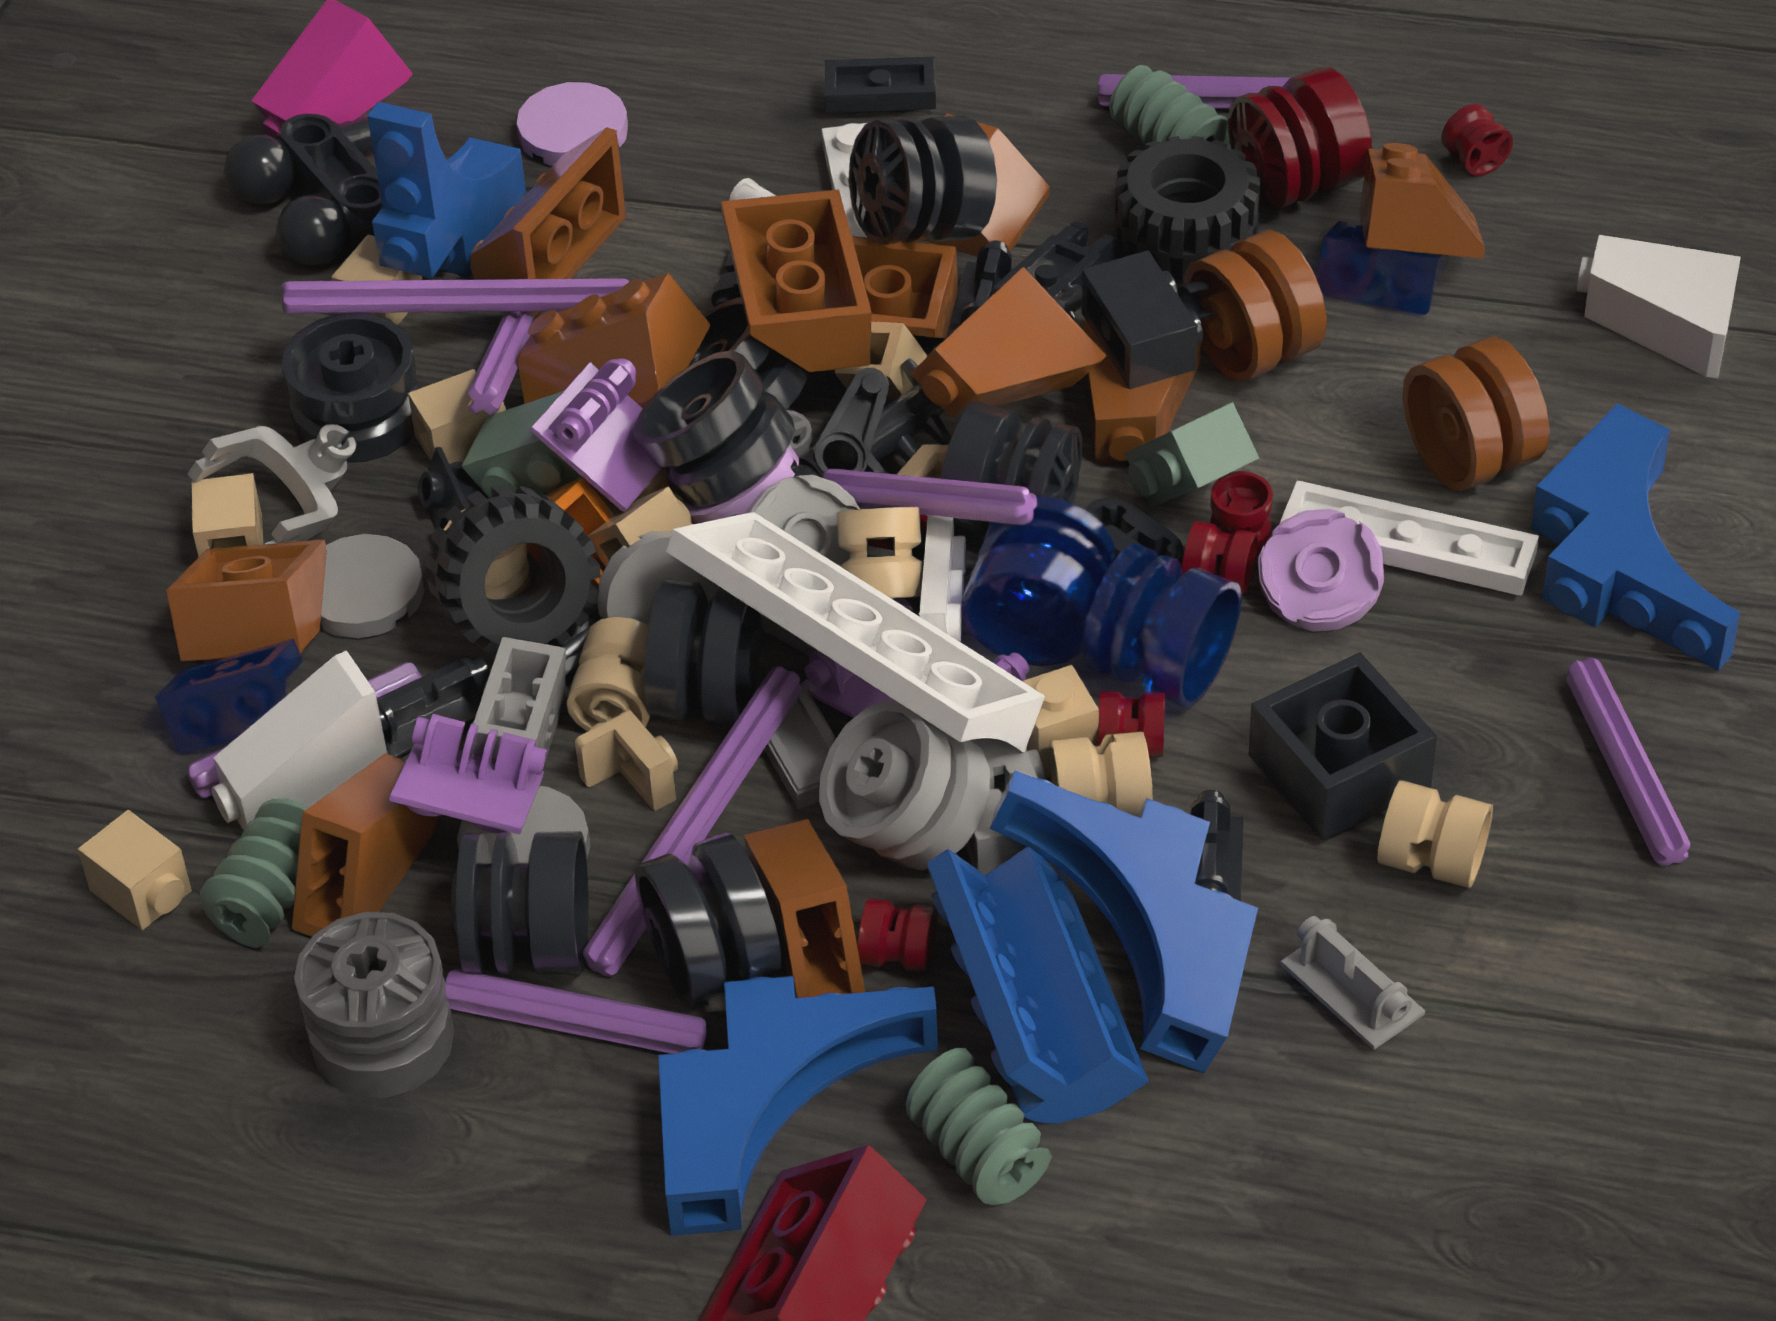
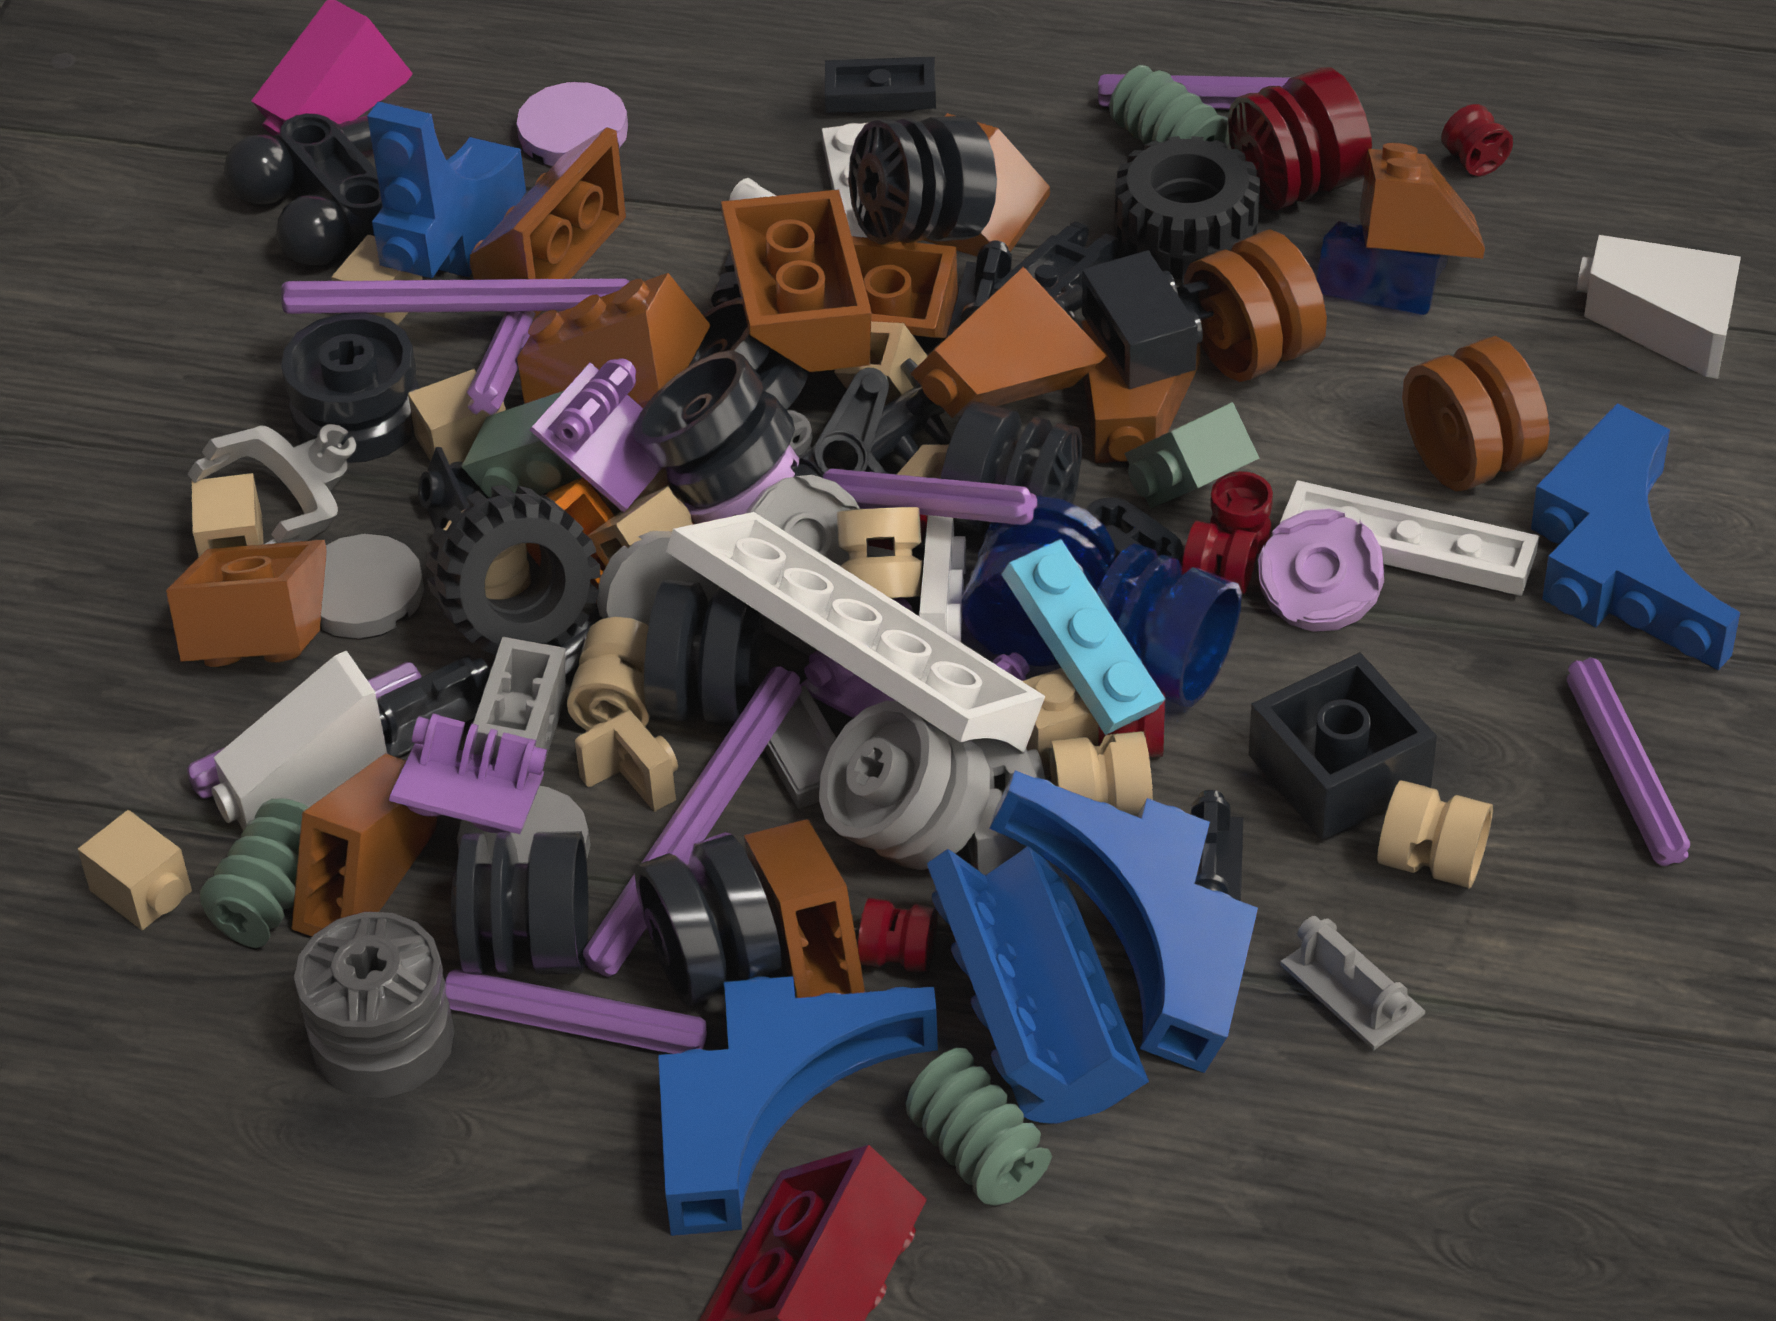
clear blue bracket [155,639,303,753] -> none
none -> medium azure plate [1001,539,1165,735]

